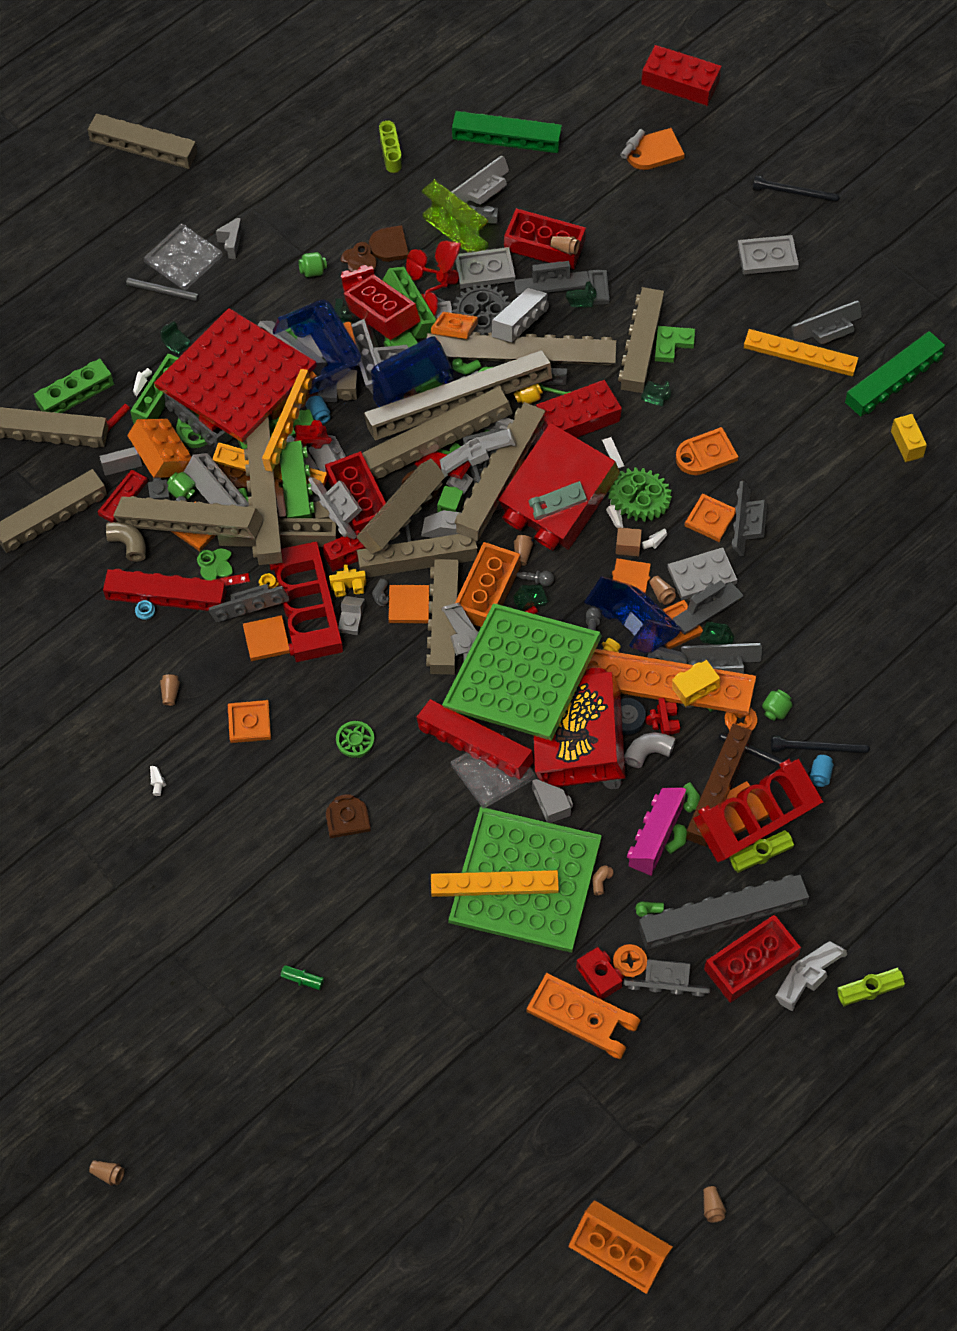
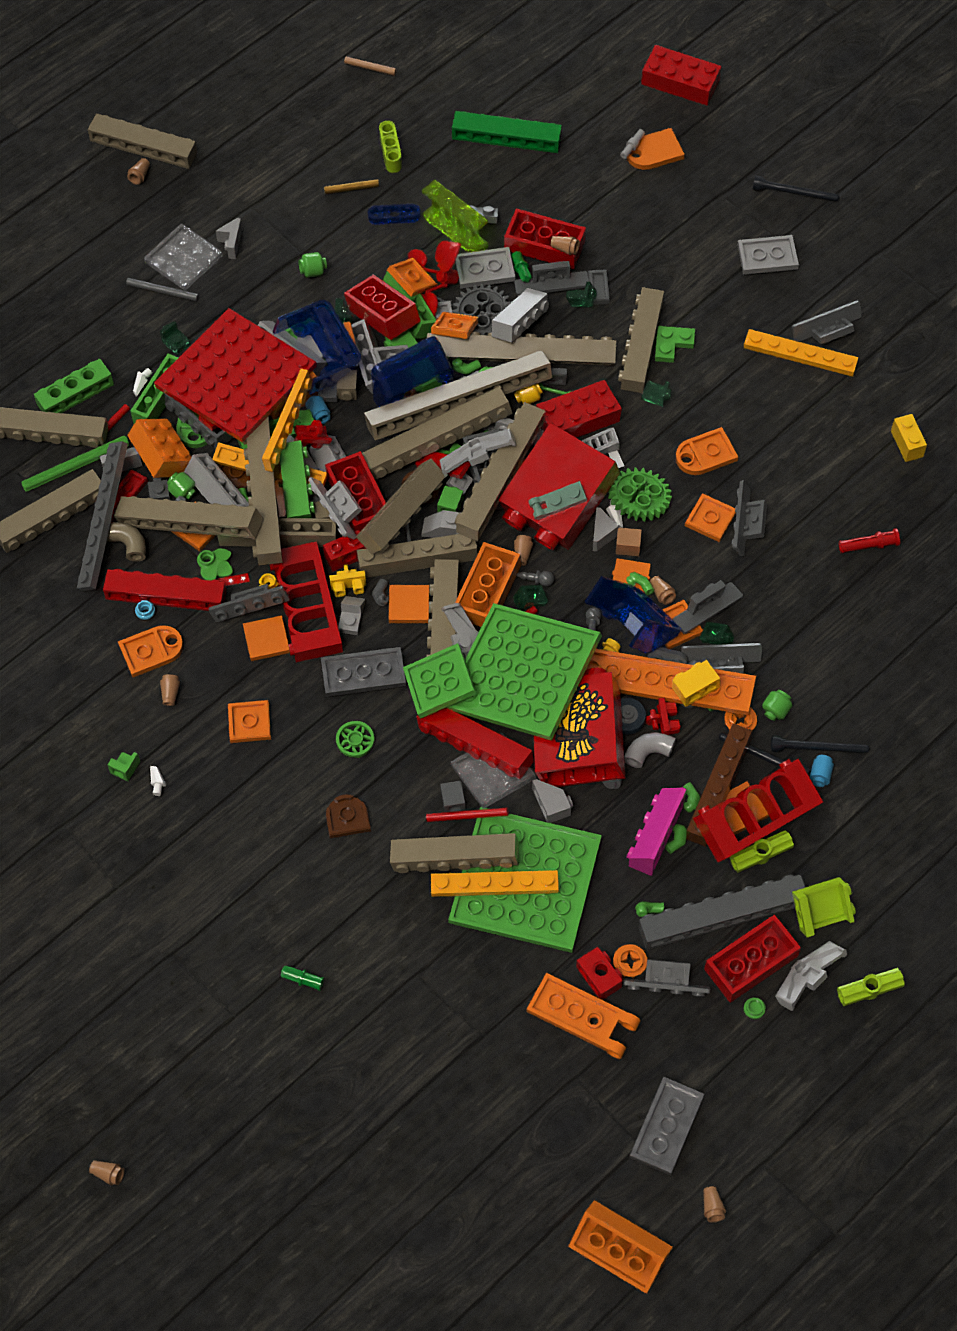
reddish brown plate [340,242,376,272] -> none
red hips [341,265,374,292] -> none
reddish brown tile [369,225,409,261] -> none
light grey bracket [449,156,509,209] -> none
medium nougat arm [592,865,613,895] -> none
white bar [641,528,667,549] -> none
light grey plate [667,548,737,601] -> none
green brick [845,331,945,417] -> none
none -> bright green axle [21,436,129,491]
none -> dark grey plate [77,441,128,591]
none -> bright green panel [108,752,140,781]
none -> orange tile [118,625,183,677]
none -> medium nougat cone [127,158,150,184]
none -> flat silver plate [321,647,406,697]
none -> pearl gold bar [324,179,379,194]
none -> medium nougat bar [344,57,396,76]
none -> clear blue beam [367,204,421,224]
none -> orange tile [387,258,437,297]
none -> dark tan brick [390,833,519,873]
none -> bright green plate [403,643,476,719]
none -> red bar [426,808,509,822]
none -> dark grey panel [440,781,465,812]
none -> green axle [511,251,532,283]
none -> light grey slope [582,427,619,454]
none -> light grey slope [593,507,618,551]
none -> bright green arm [626,572,654,595]
none -> flat silver plate [630,1077,704,1175]
none -> bright green plate [744,998,766,1019]
none -> lime panel [792,877,855,937]
none -> red pin [839,528,900,553]

